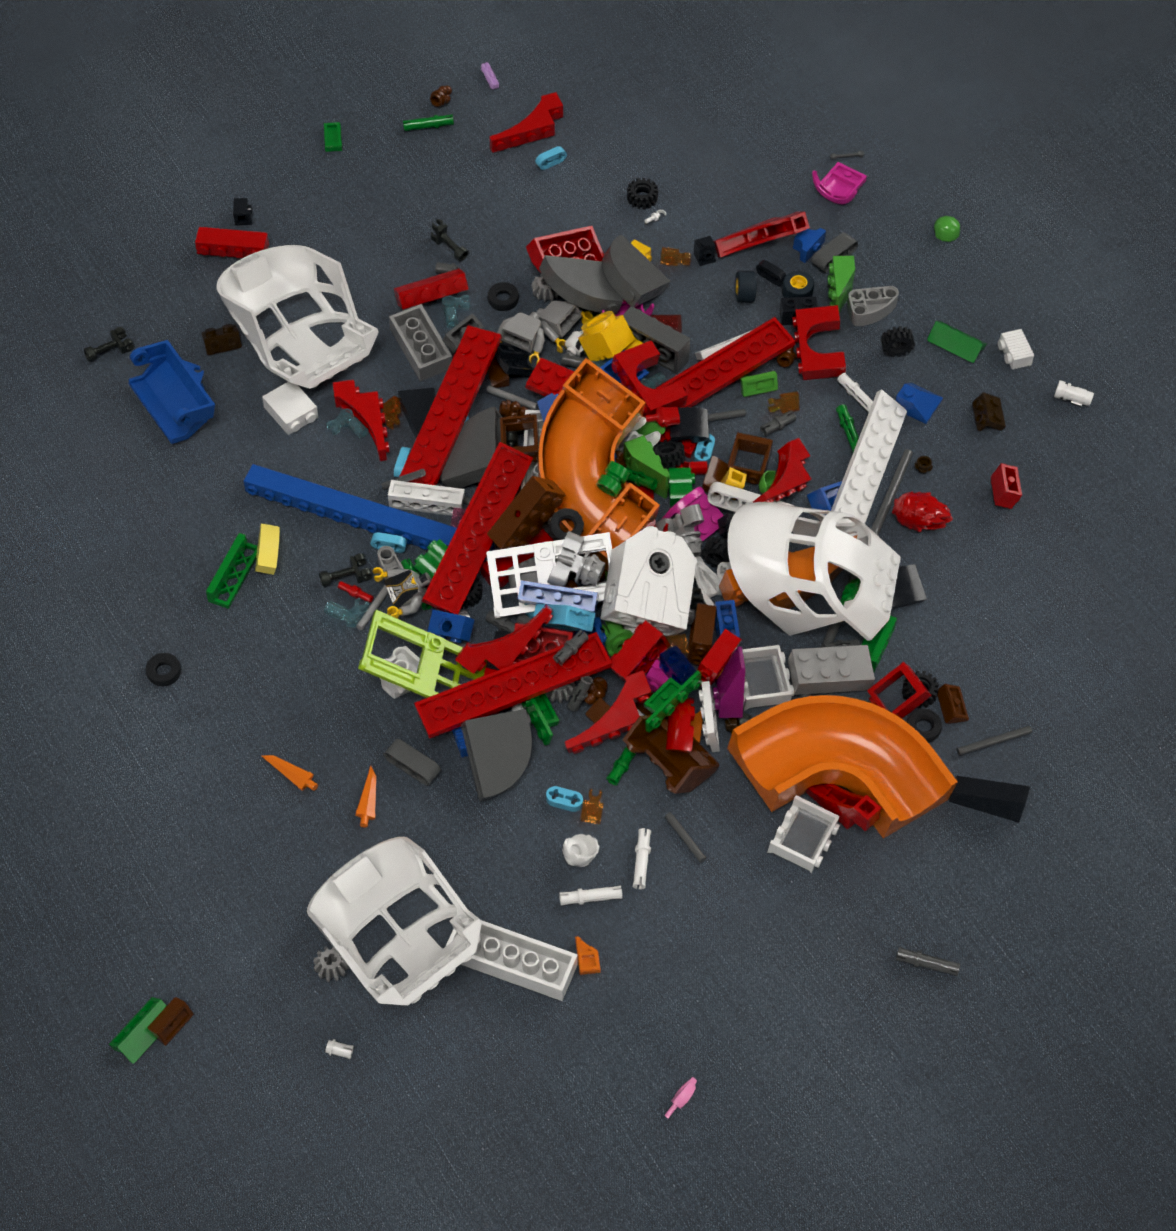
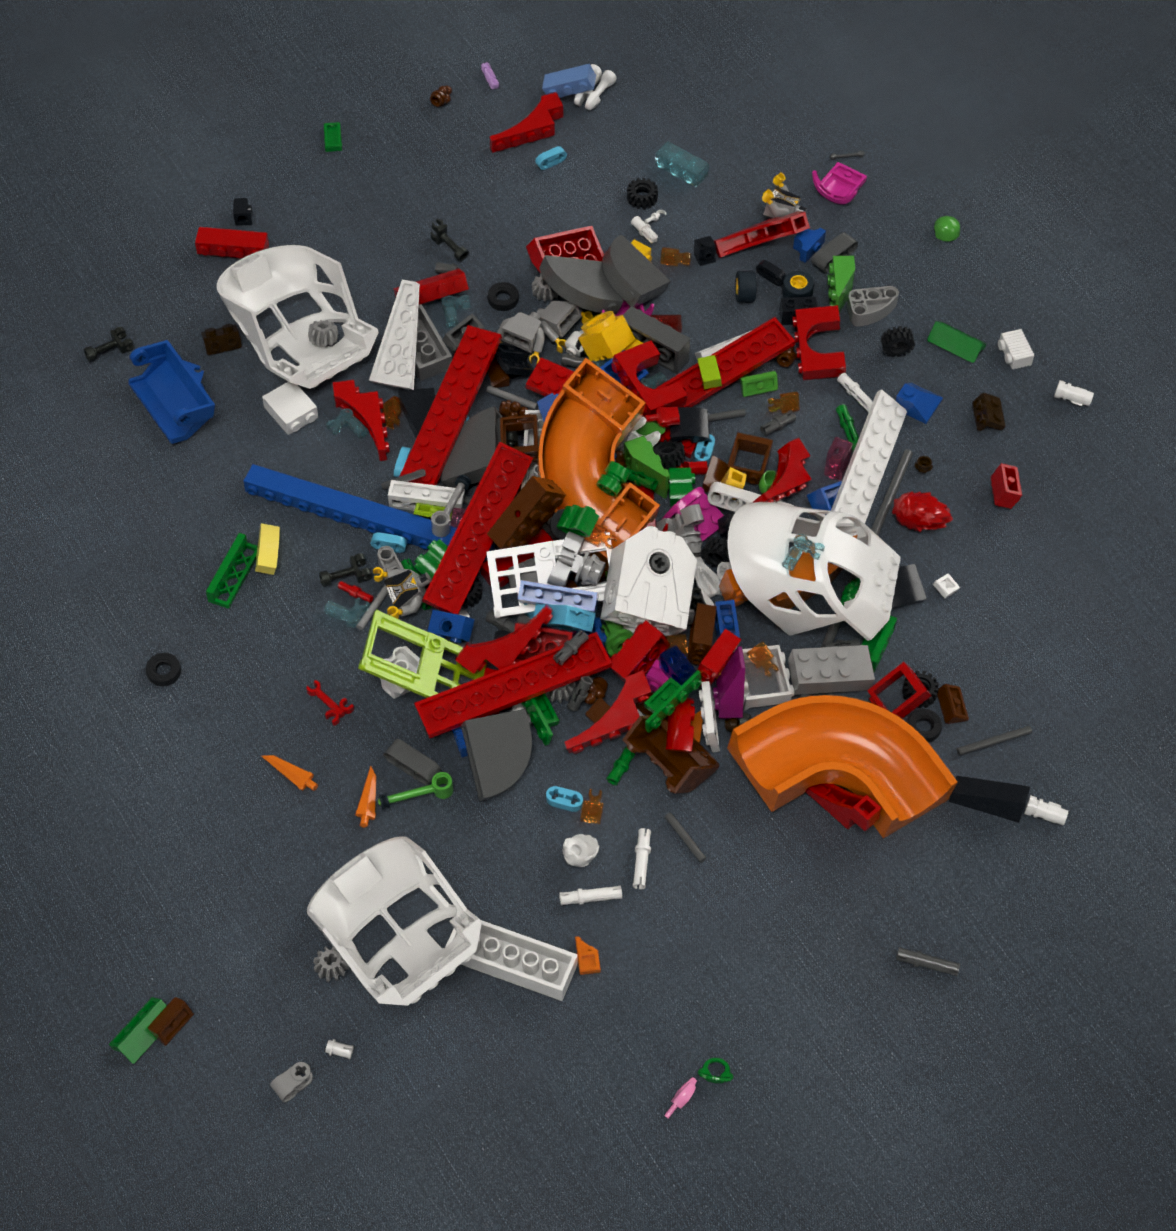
green pin [403,114,454,131] -> none
window [767,795,840,873] -> none
none -> light grey piece [270,1062,313,1103]
none -> red bar [306,680,354,726]
none -> light grey gear [308,320,338,347]
none -> white wing [369,280,420,391]
none -> bright green piece [378,772,453,810]
none -> lime slope [414,503,453,521]
none -> light grey piece [431,475,471,537]
none -> medium blue brick [542,64,596,98]
none -> green brick [556,504,599,537]
none -> white piece [574,64,617,110]
none -> clear orange plate [584,524,617,549]
none -> white axle [631,216,658,243]
none -> clear light blue brick [655,141,709,187]
none -> lime slope [697,355,722,389]
none -> green piece [698,1058,734,1083]
none -> clear orange plate [746,641,779,677]
none -> torso [762,172,807,218]
none -> clear light blue bar [782,534,825,571]
none -> clear pink brick [824,437,853,481]
none -> white tile [933,574,960,598]
none -> white axle [1024,795,1069,825]

